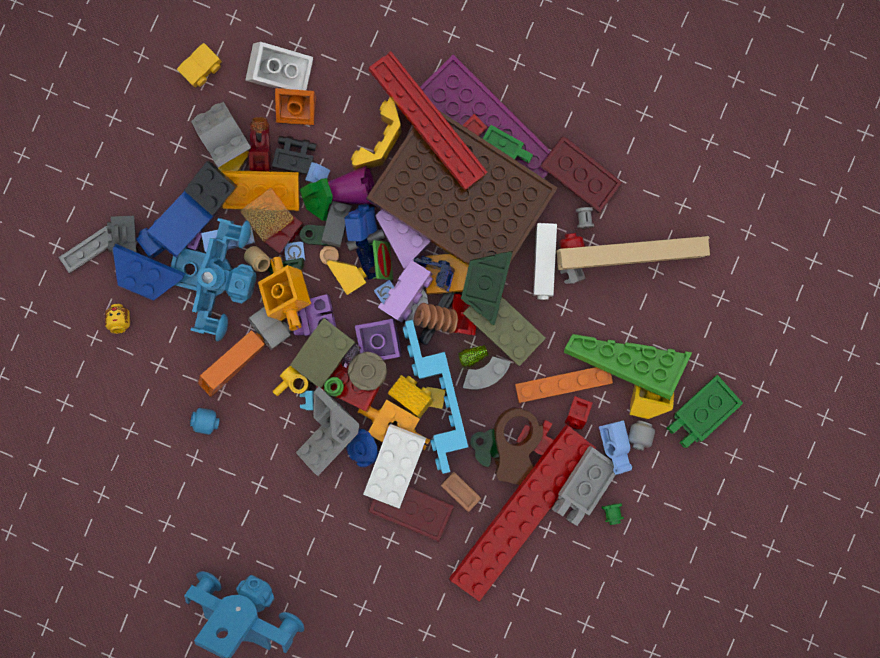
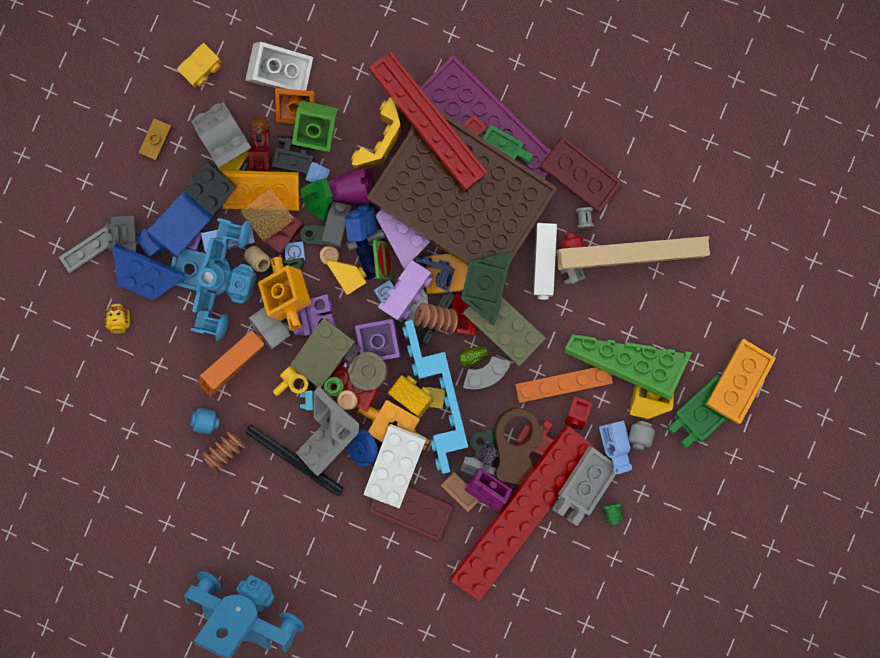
none -> pearl gold plate [138,118,172,161]
none -> nougat piece [203,431,246,473]
none -> black axle [245,424,344,496]
none -> bright green brick [292,100,339,152]
none -> light nougat tile [337,390,358,410]
none -> light grey plate [460,456,496,476]
none -> magenta brick [464,468,512,511]
none -> clear purple tile [478,441,499,467]
none -> light orange plate [705,339,776,424]

